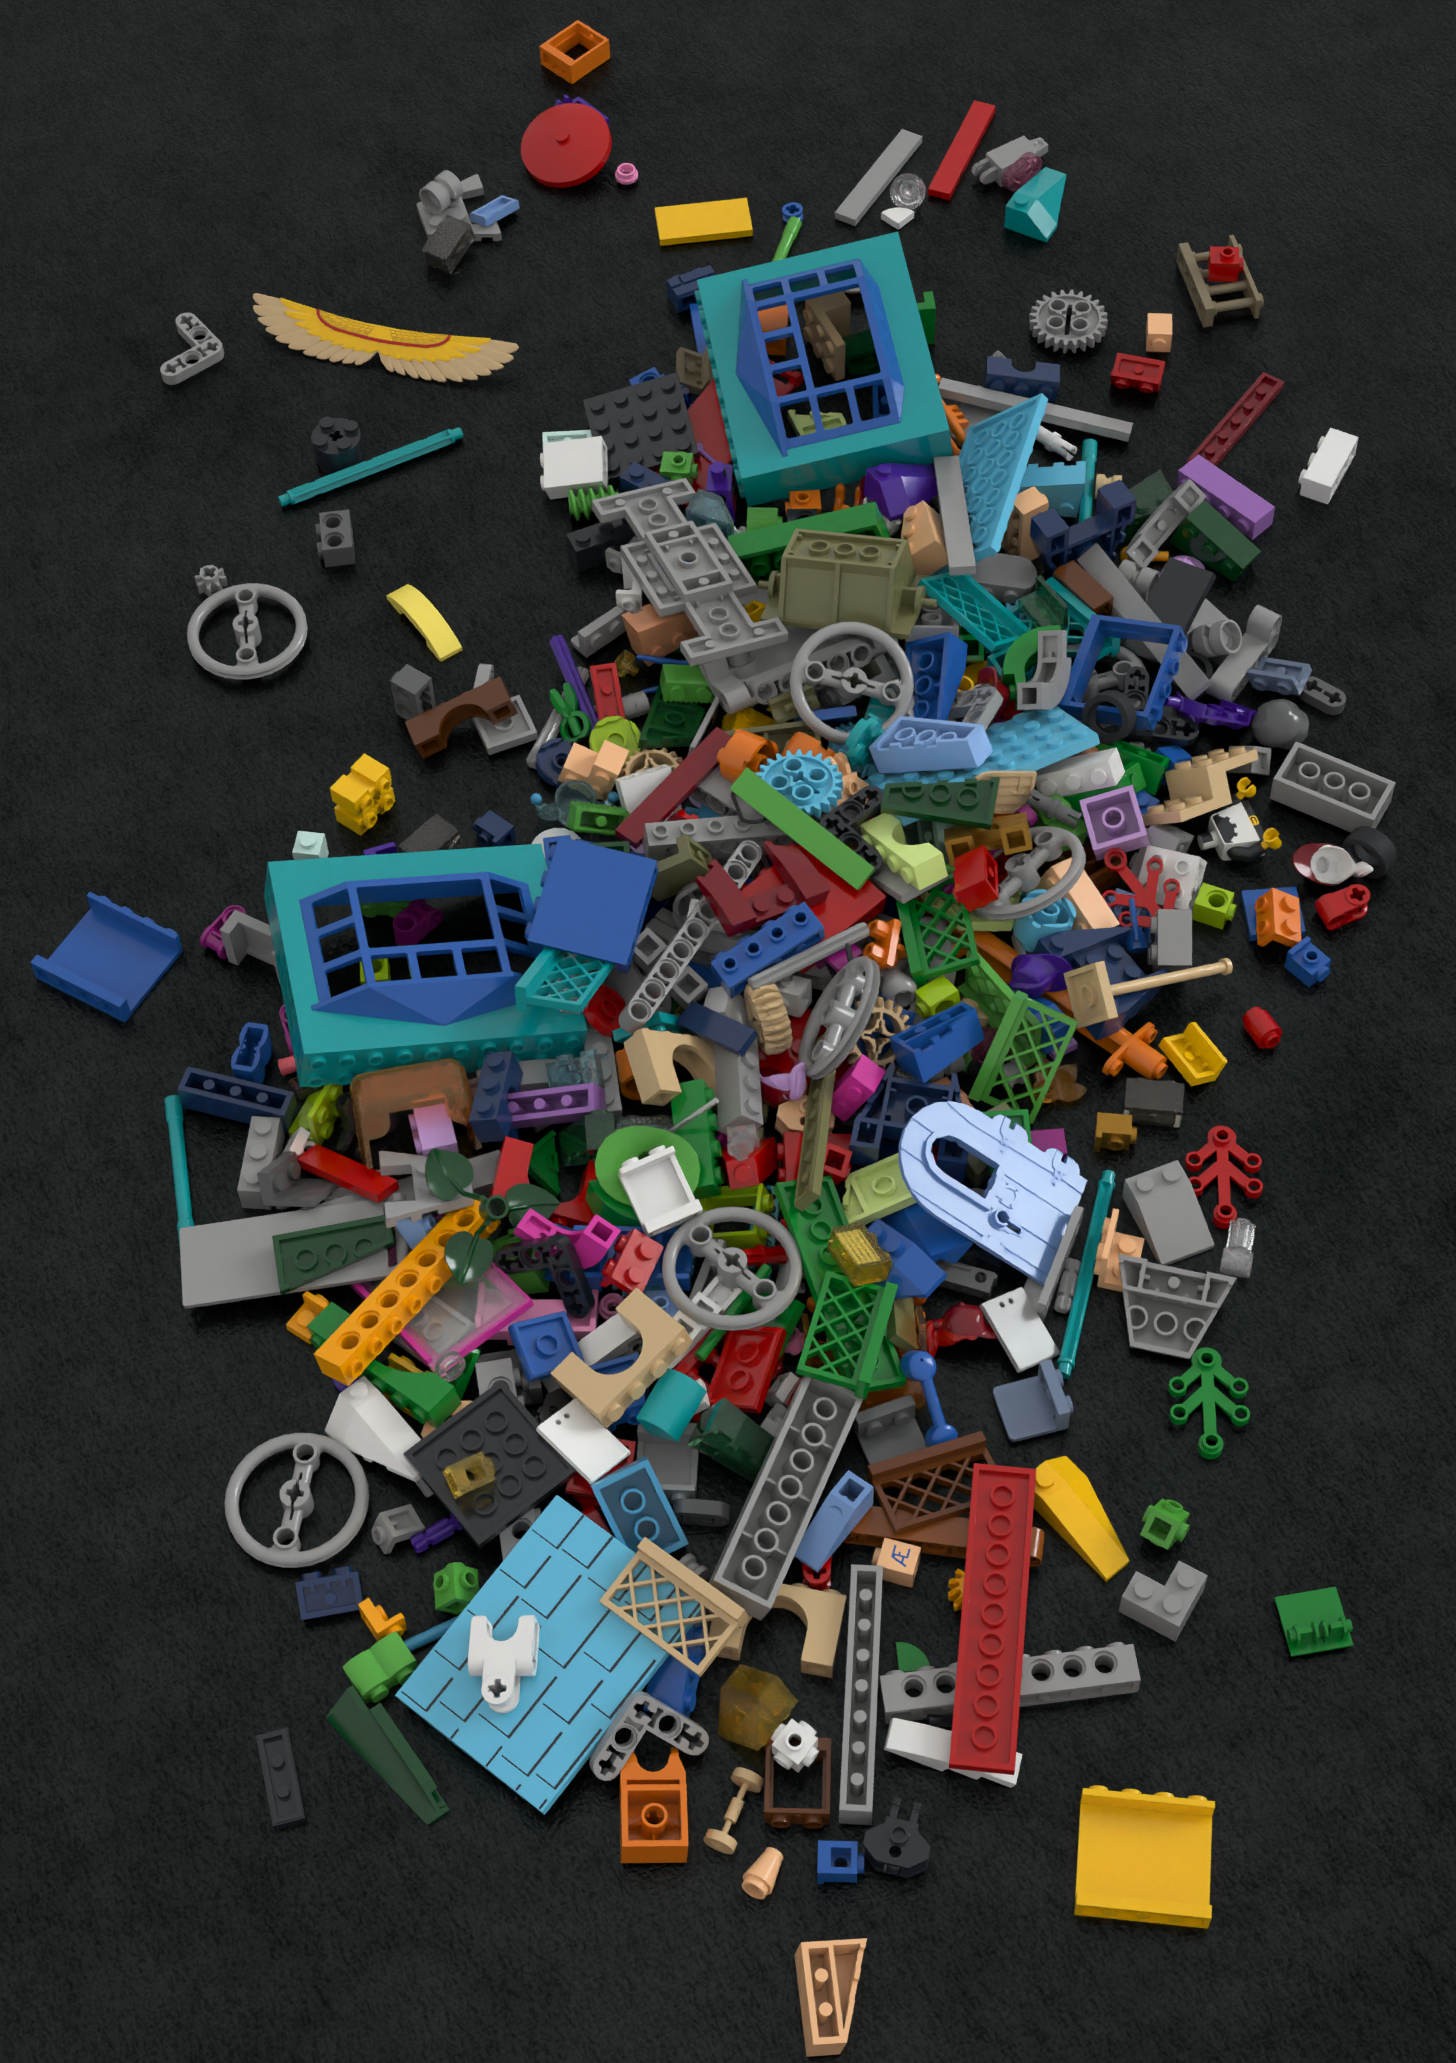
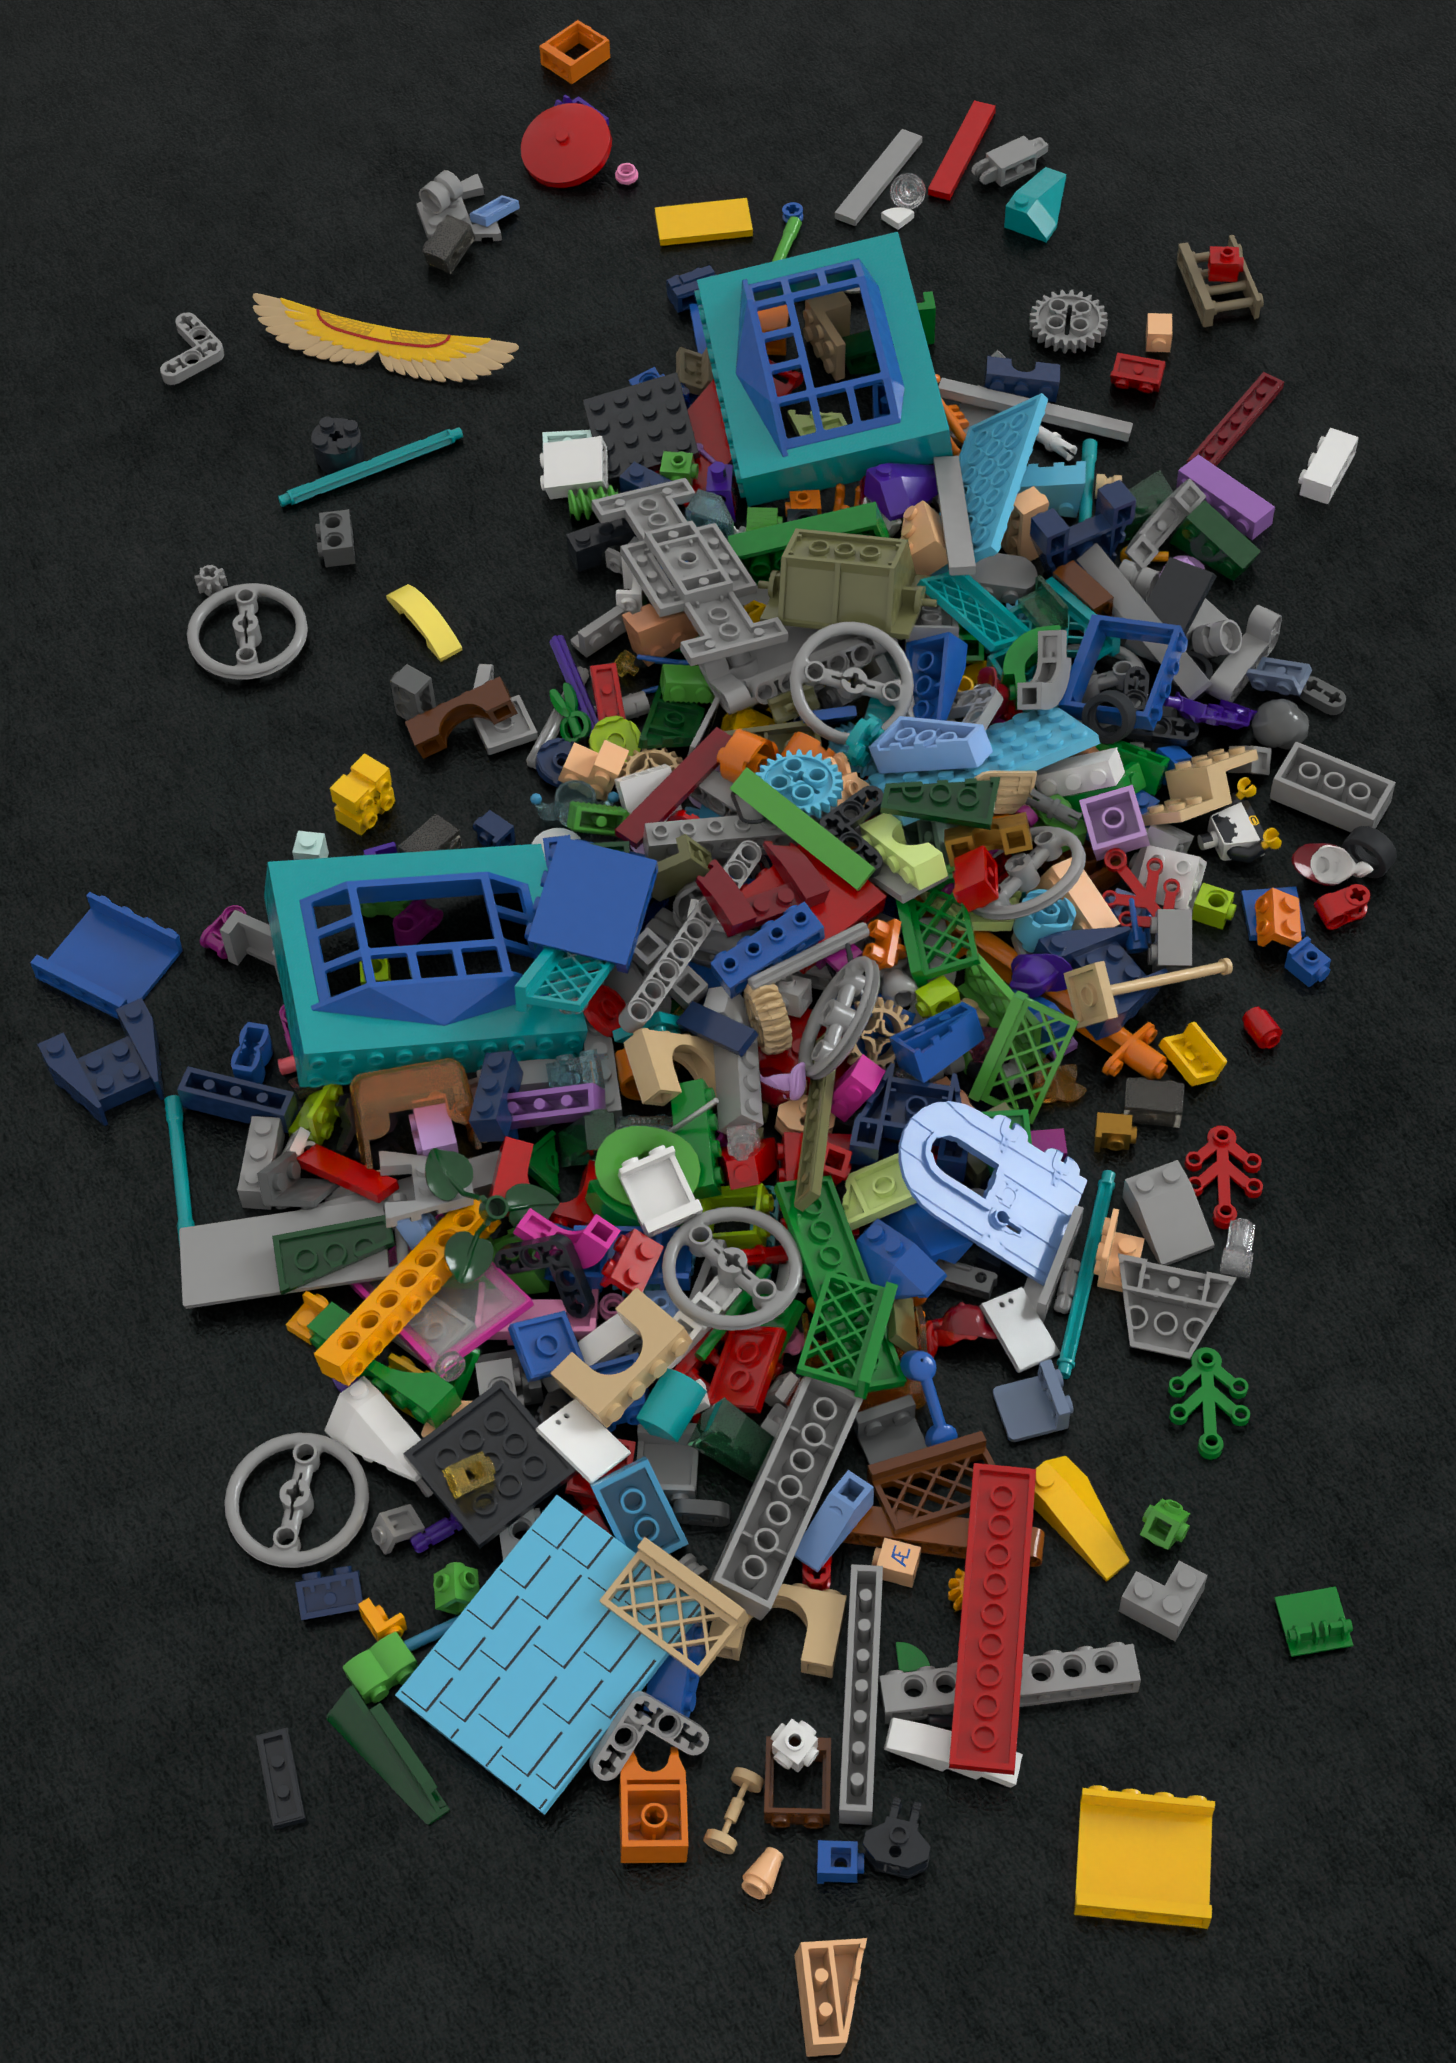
white piece [468,1615,540,1714] -> none
clear yellow slope [718,1664,798,1751] -> none
clear yellow brick [828,1222,892,1286] -> none
clear pink beam [1002,152,1042,192] -> none
none -> dark blue wedge [37,998,164,1126]

